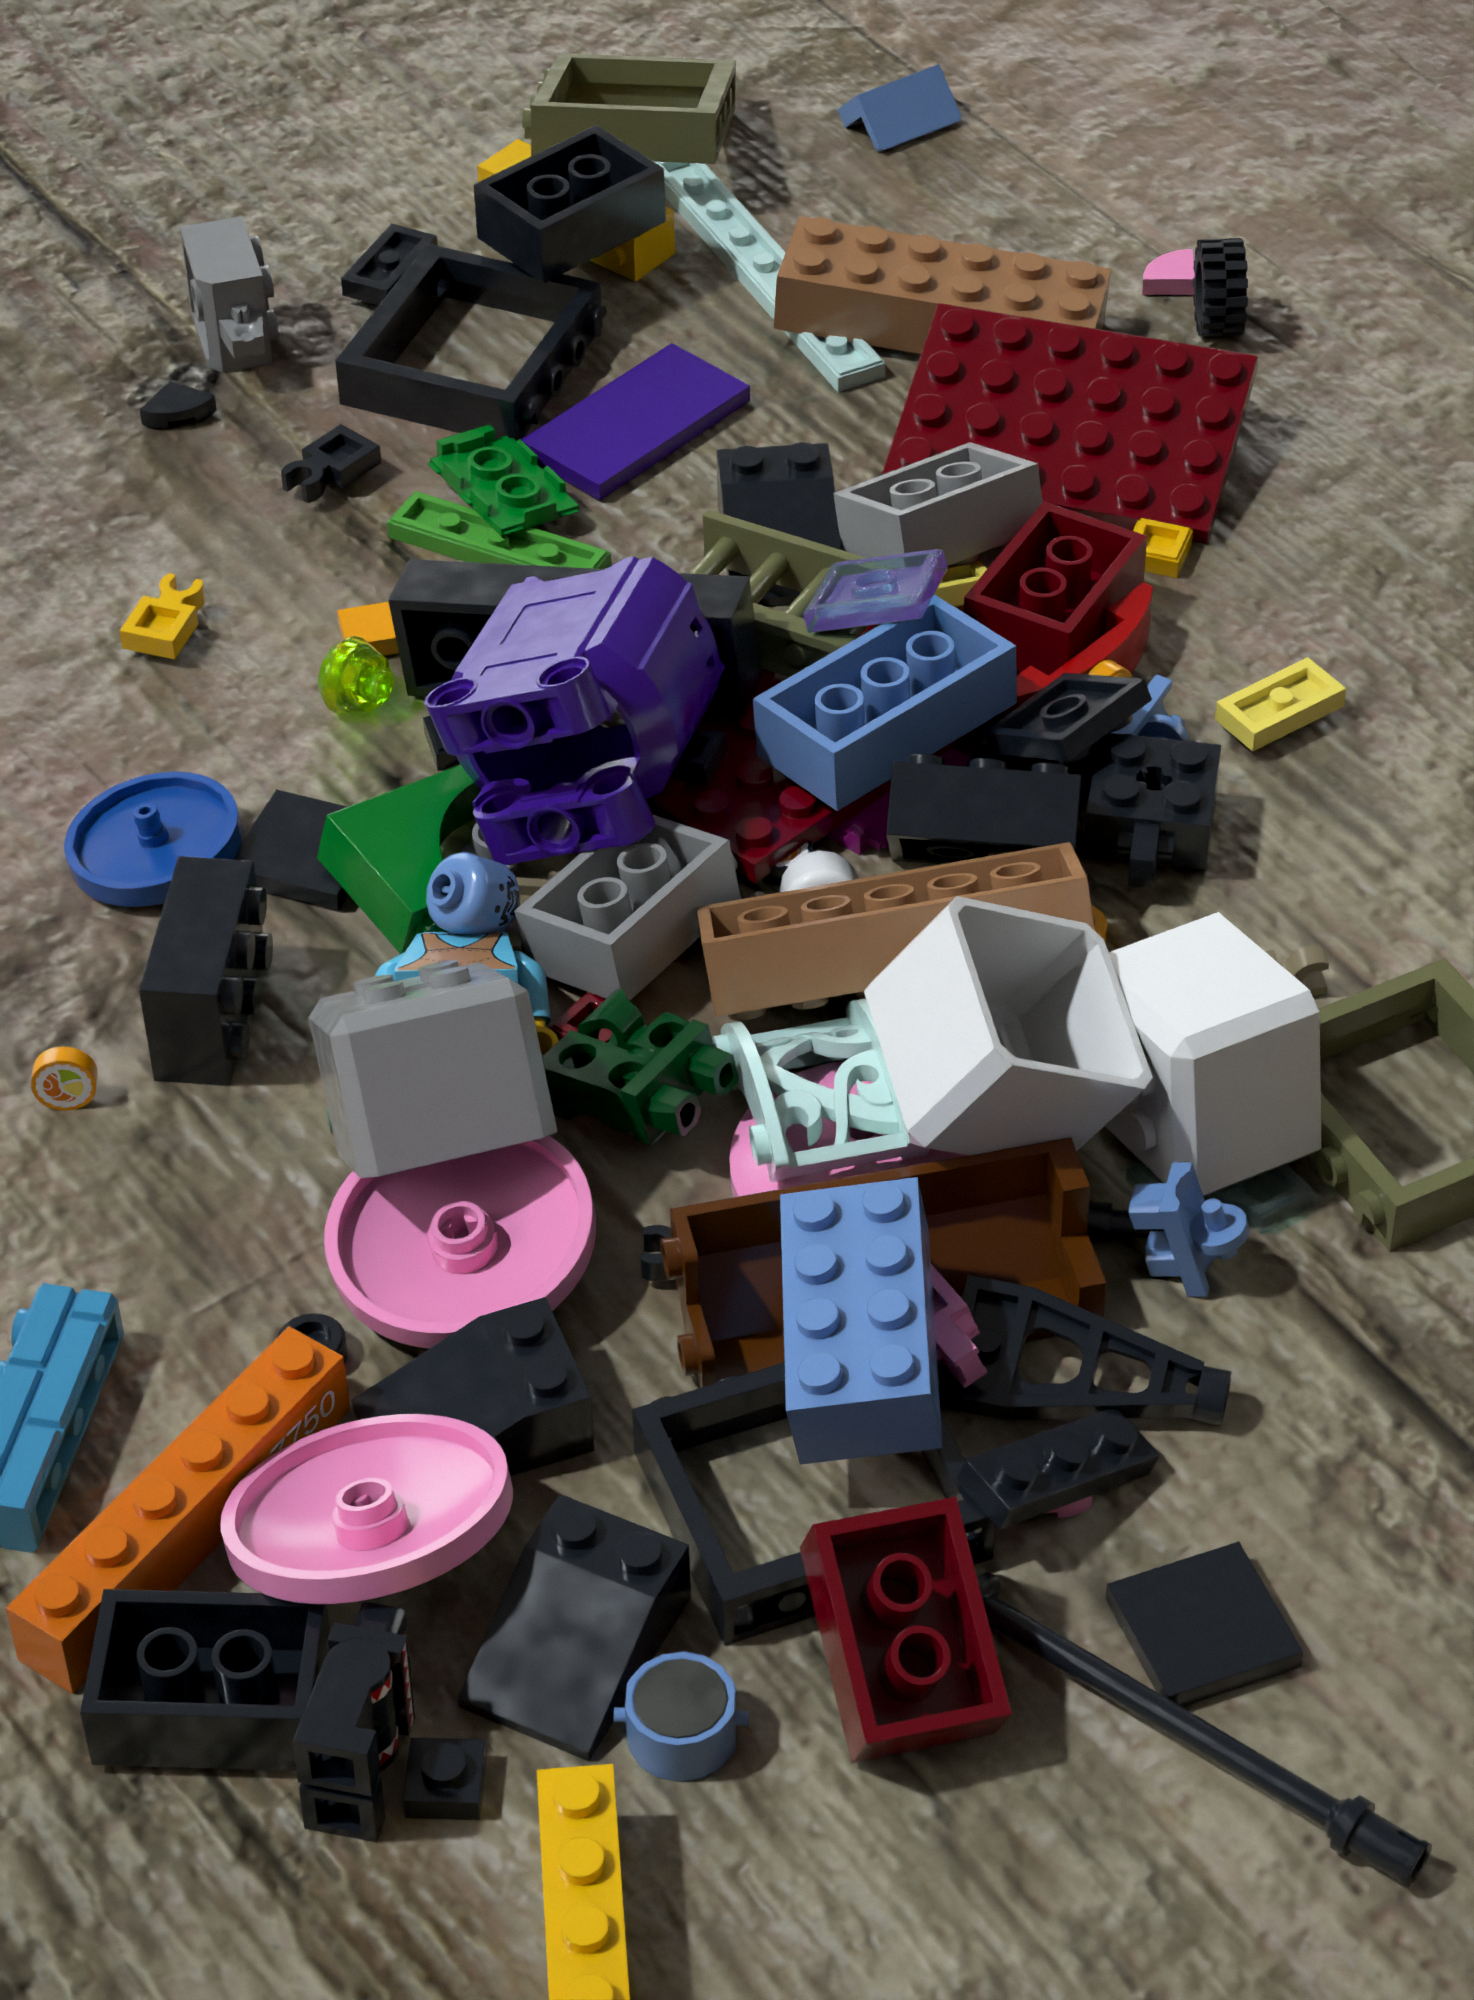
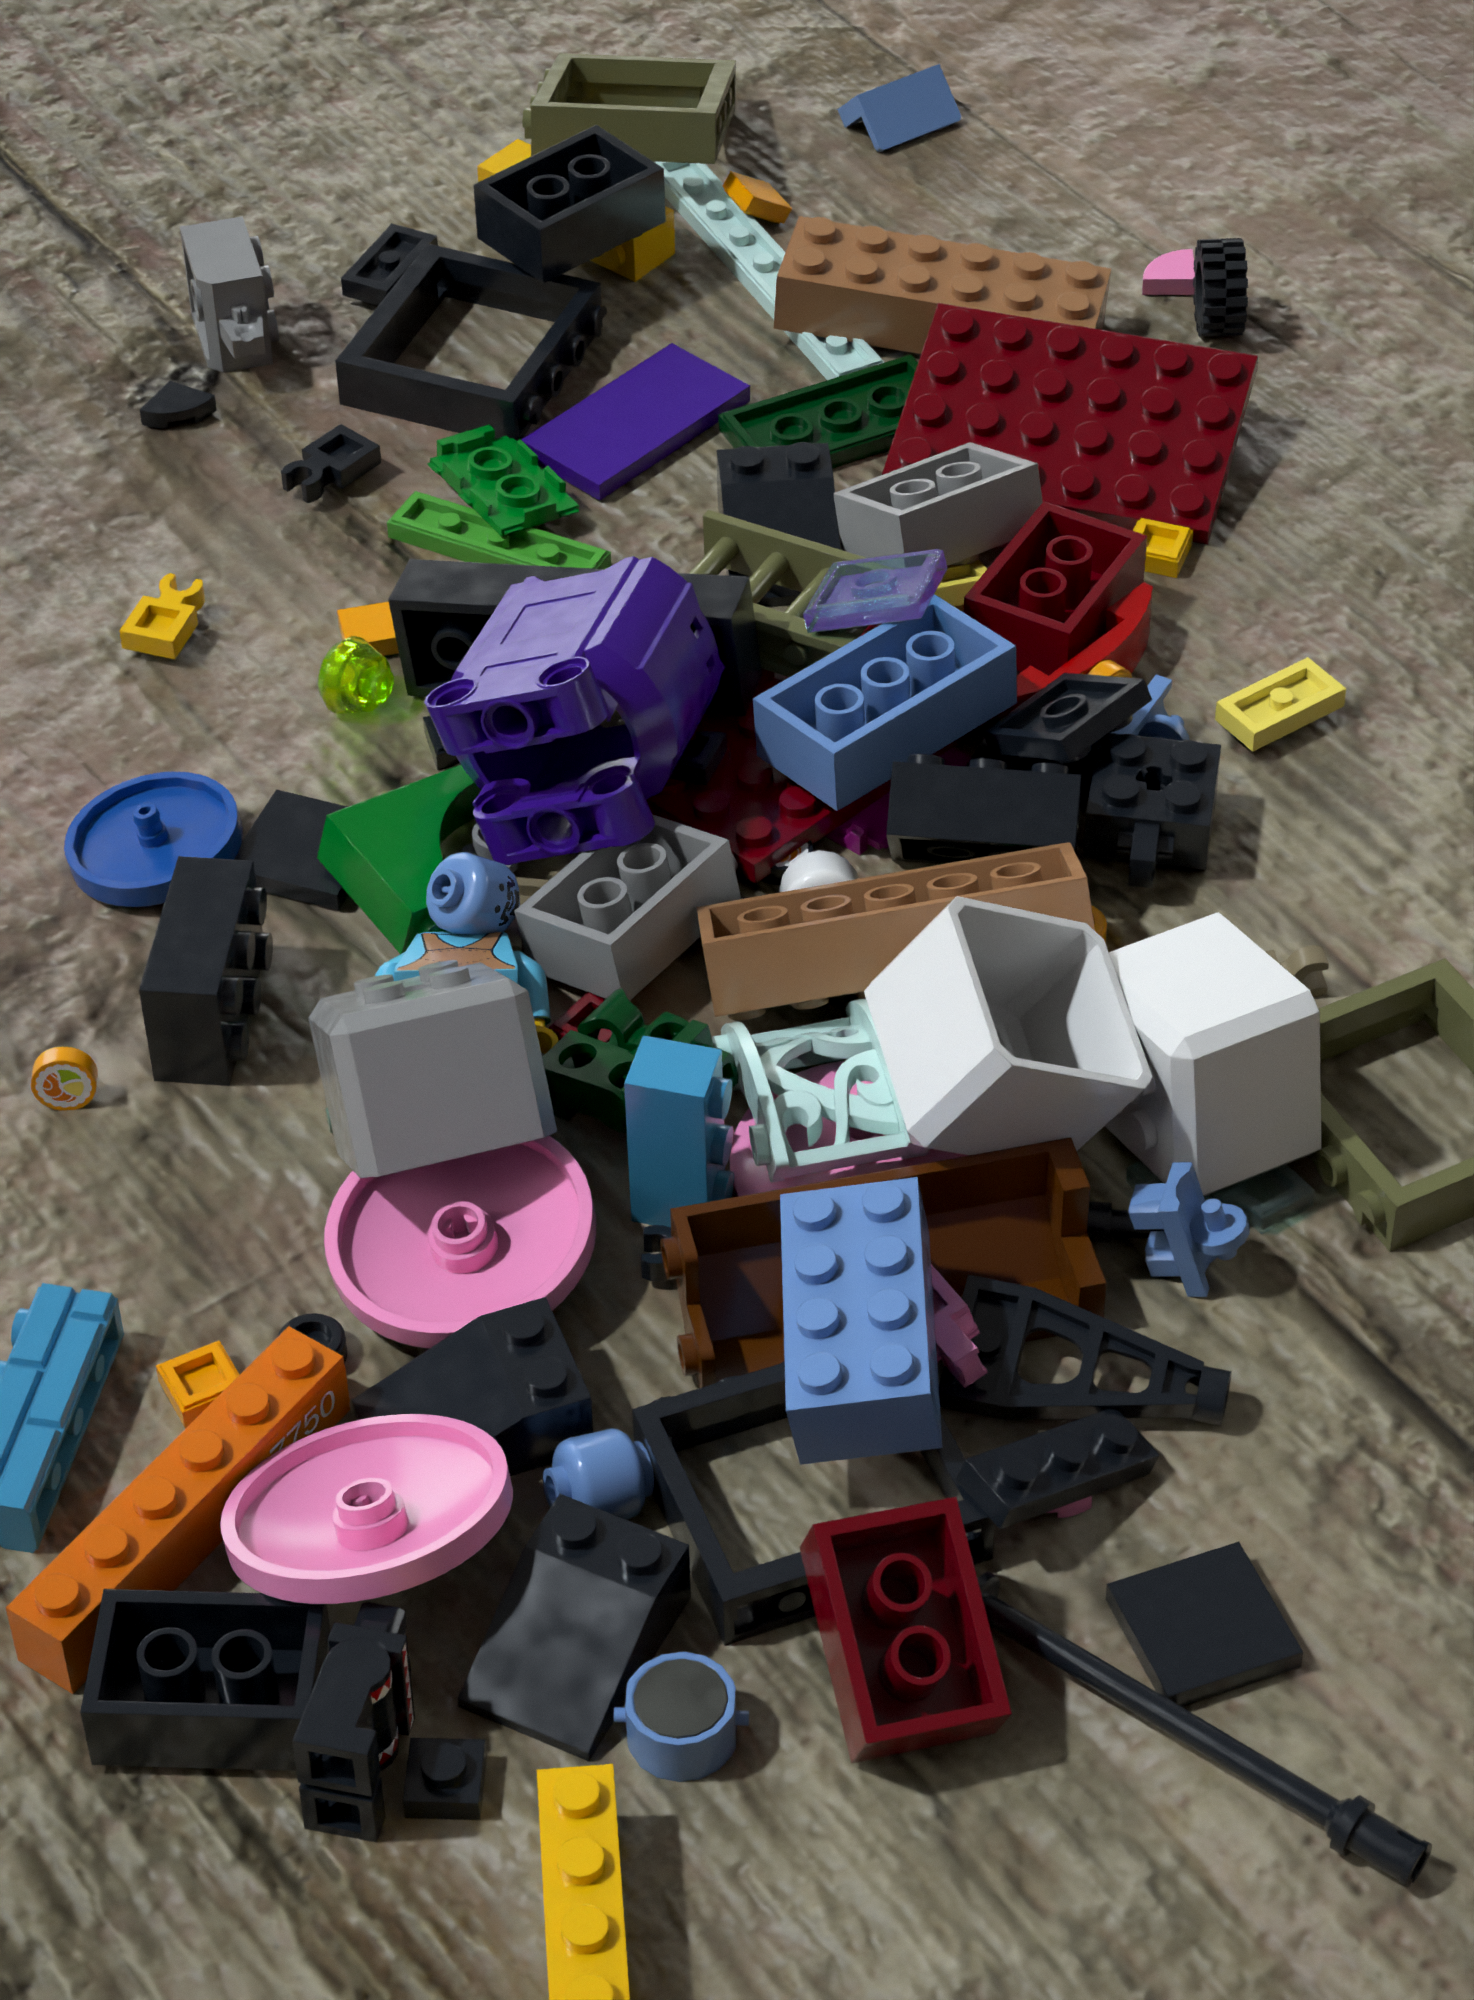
none -> light orange tile [156,1340,239,1428]
none -> medium blue head [543,1428,654,1520]
none -> dark azure brick [624,1036,734,1228]
none -> dark green tile [718,355,918,469]
none -> light orange tile [722,171,792,224]

